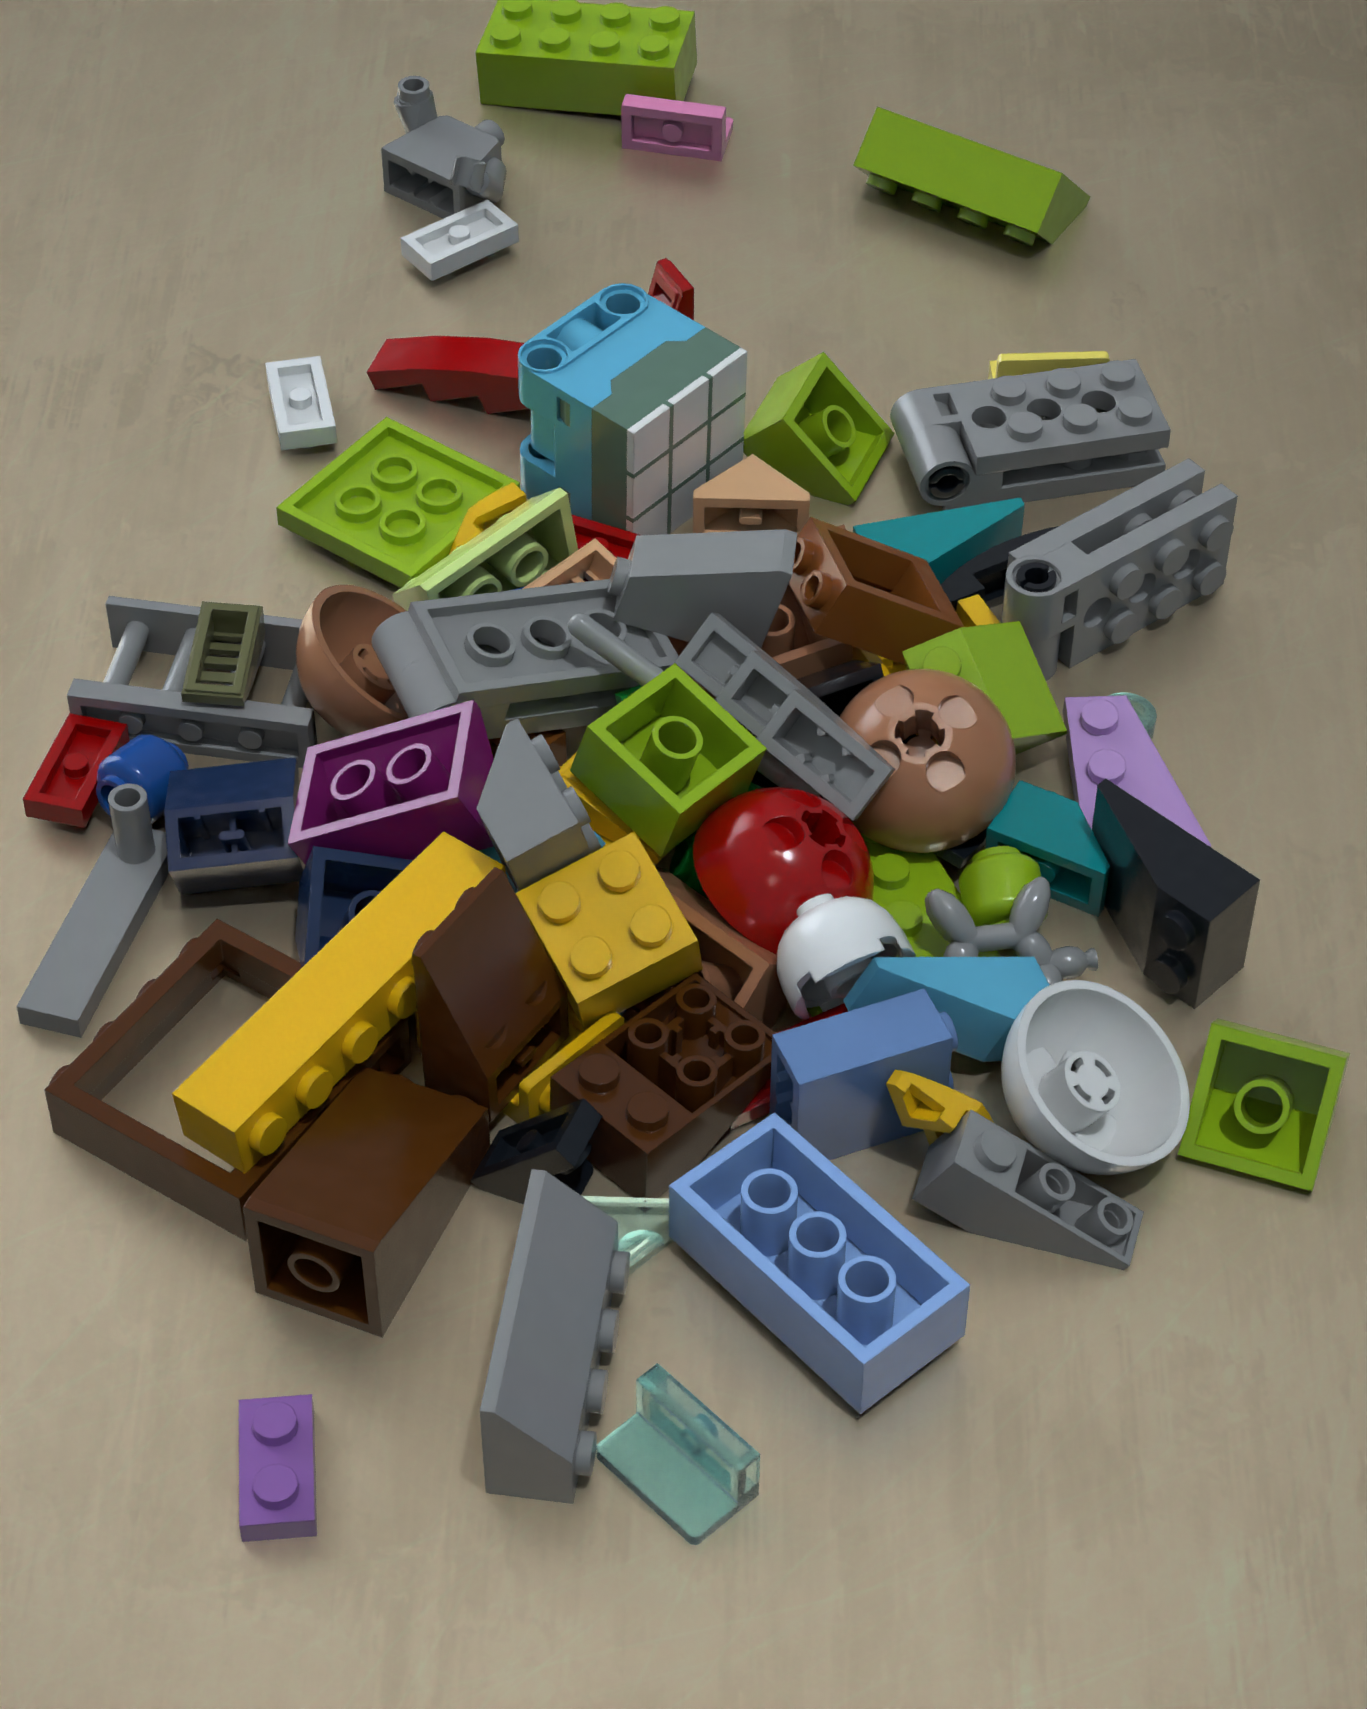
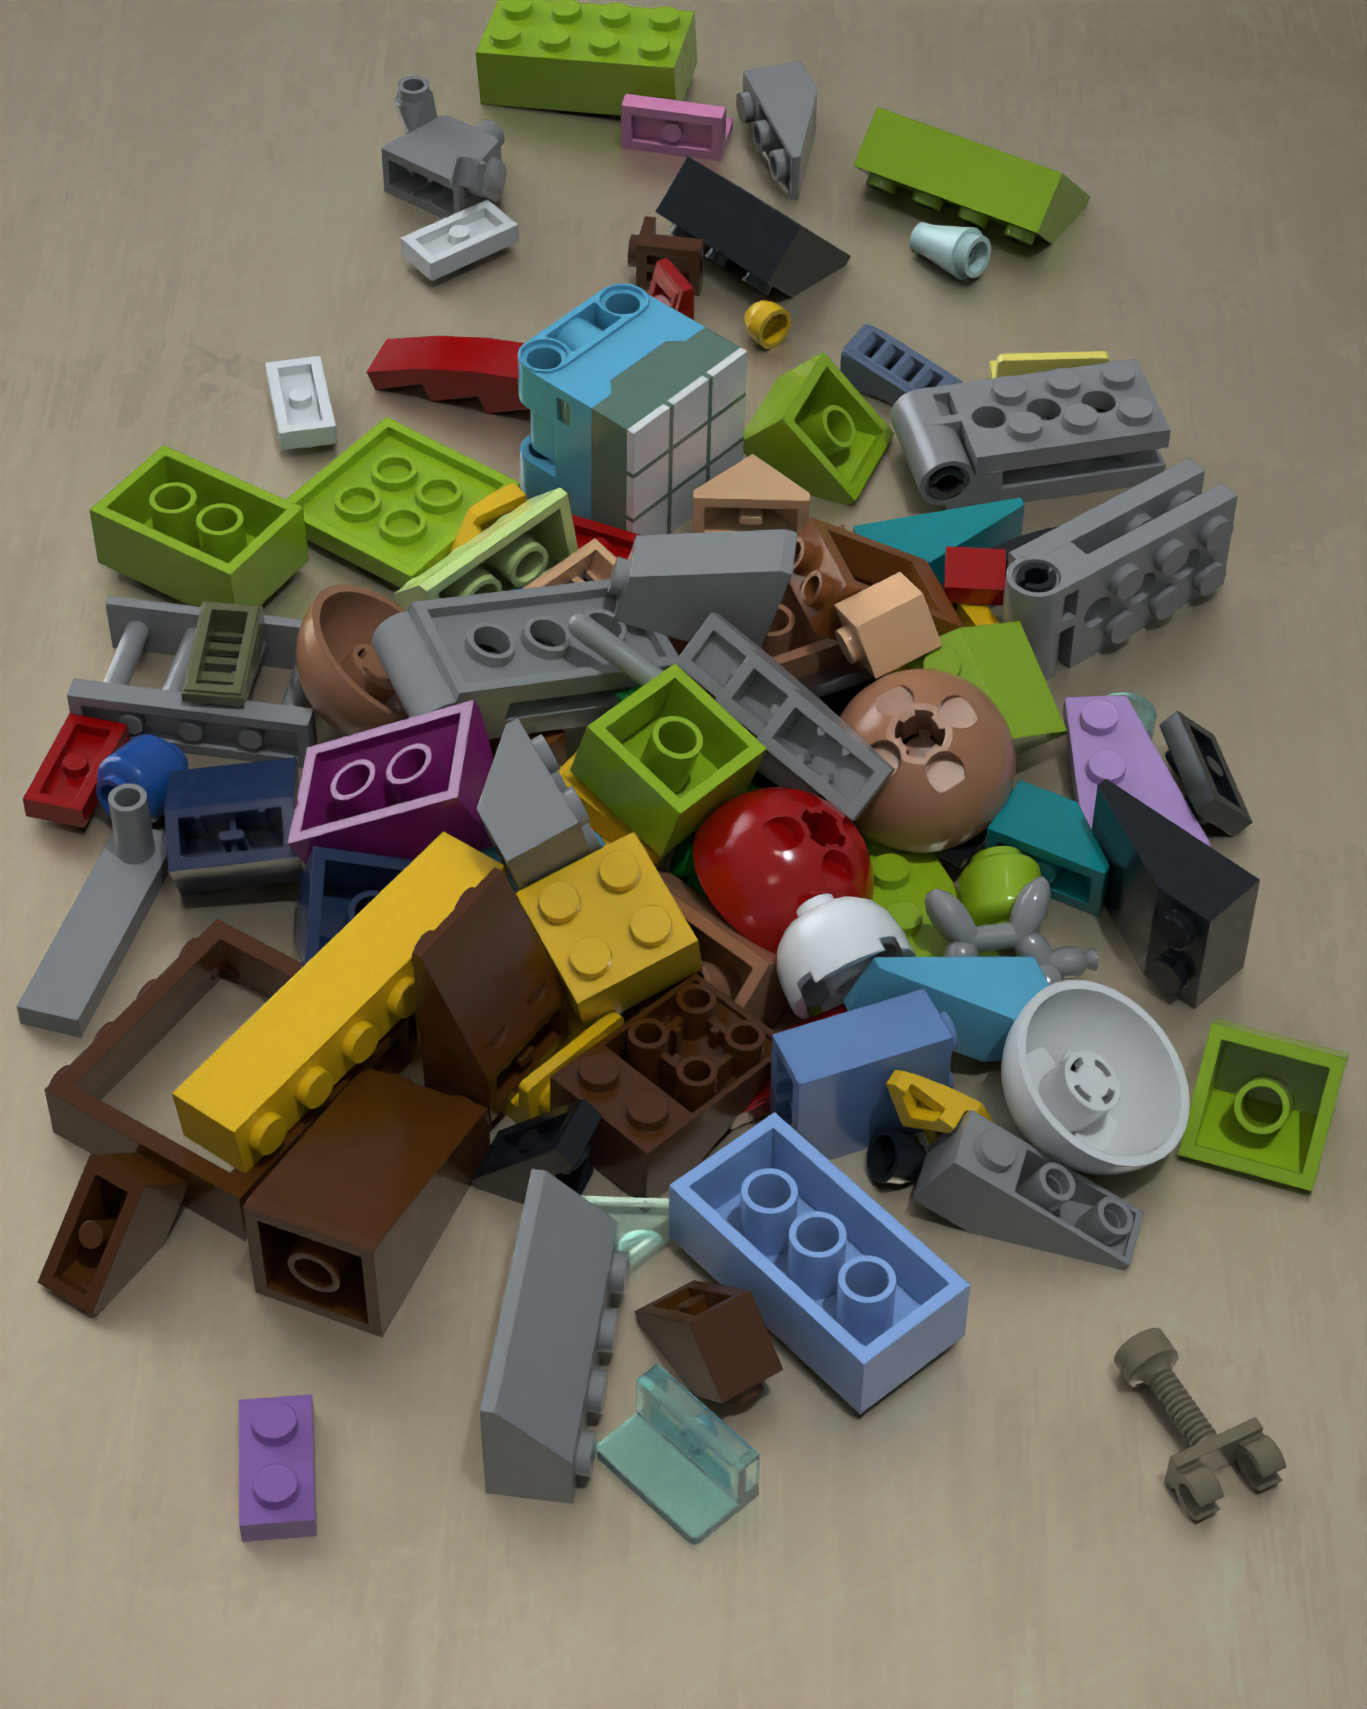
none -> reddish brown slope [37,1152,189,1315]
none -> lime brick [89,445,309,607]
none -> reddish brown bracket [628,216,703,296]
none -> reddish brown slope [634,1280,783,1406]
none -> black slope [655,156,851,297]
none -> light grey slope [736,61,817,200]
none -> yellow hinge [744,300,792,349]
none -> light nougat brick [834,572,942,679]
none -> sand blue slope [840,324,963,404]
none -> black hinge [867,1128,926,1185]
none -> light aqua cone [910,222,991,280]
none -> red tile [944,546,1006,606]
none -> dark tan bar [1114,1328,1287,1521]
none -> black plate [1159,710,1253,837]

